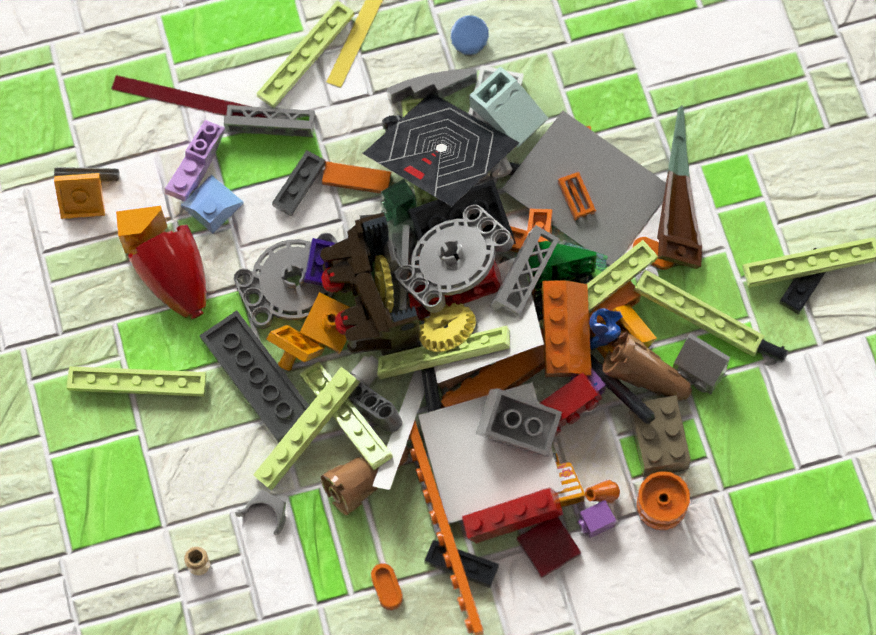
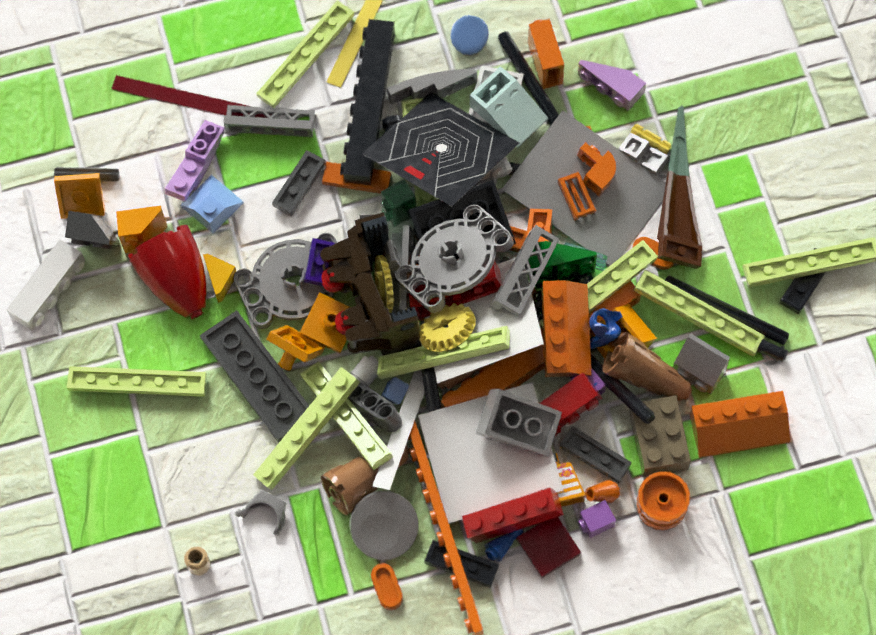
none -> white brick [6,239,85,331]
none -> dark grey slope [65,211,120,249]
none -> yellow slope [203,253,236,302]
none -> black brick [340,19,395,185]
none -> light grey piece [349,491,418,560]
none -> medium blue slope [381,377,409,405]
none -> blue cone [485,529,523,562]
none -> black axle [498,31,559,125]
none -> orange brick [528,19,564,89]
none -> dark grey plate [560,426,632,483]
none -> orange brick [577,142,616,196]
none -> lavender slope [578,60,646,111]
none -> light grey slope [619,133,669,176]
none -> light yellow axle [630,124,671,154]
none -> black axle [665,276,789,345]
none -> orange slope [689,391,790,458]

